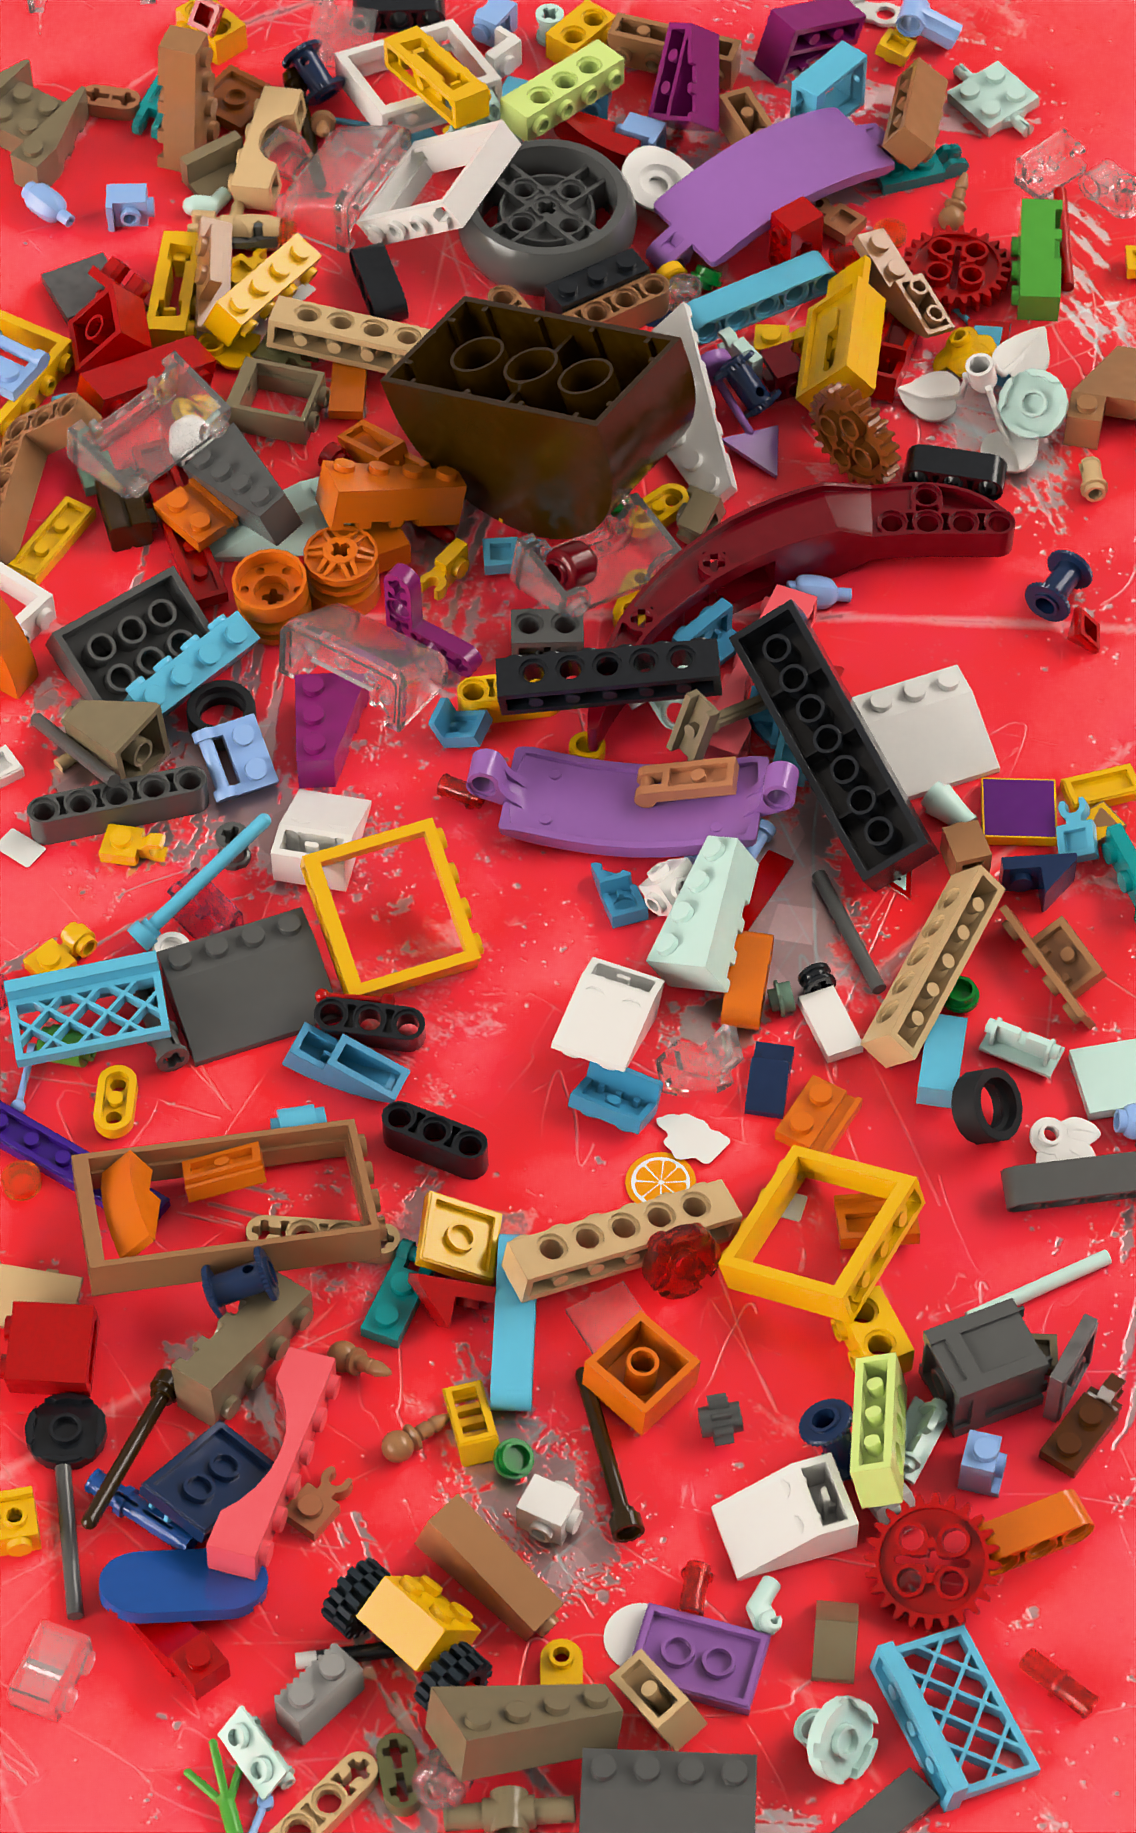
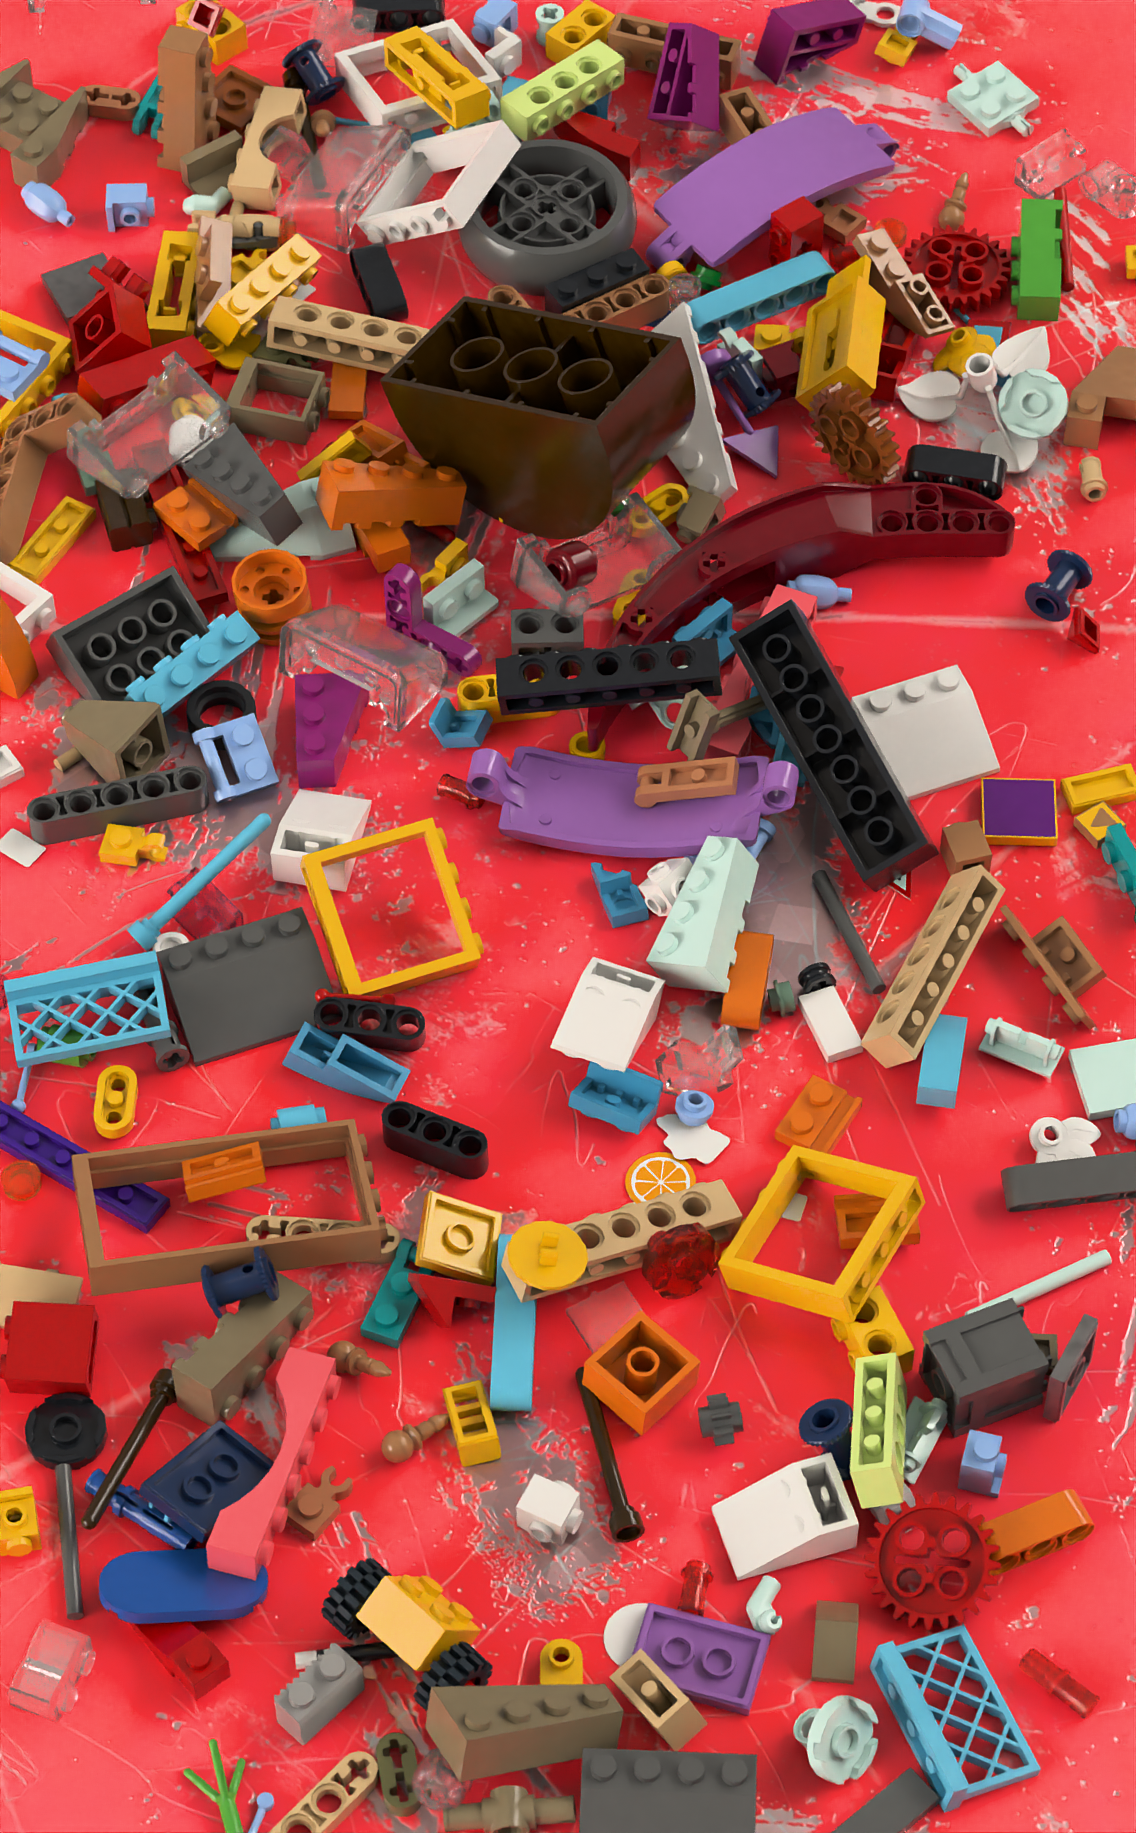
yellow plate [23,922,98,975] -> none
dark grey bar [30,713,120,788] -> none
orange slope [101,1150,161,1258] -> none
dark grey bush [215,822,251,871] -> none
light aqua hinge [217,1705,296,1801] -> none
orange wheel [303,524,381,621] -> none
medium nougat slope [414,1493,564,1642] -> none
medium azure plate [482,536,545,575] -> none
green plate [493,1438,534,1480] -> none
light blue brick [615,112,667,149] -> none
white hat [621,146,693,212] -> none
red sticker [742,850,794,931] -> none
dark blue slope [744,1041,795,1119] -> none
medium azure window [790,40,868,118] -> none
teal hinge [875,143,969,195] -> none
medium nougat brick [882,57,948,170] -> none
light aqua cone [921,781,977,825] -> none
green plate [944,976,980,1013] -> none
black tyre [951,1068,1023,1145] -> none
dark blue slope [999,853,1078,912] -> none
reddish brown hinge [1039,1373,1126,1479] -> none
medium azure plate [1056,797,1099,863] -> none
none -> yellow tile [296,430,373,481]
none -> light aqua bracket [423,558,499,637]
none -> yellow piece [507,1221,588,1290]
none -> light blue plate [675,1090,714,1126]

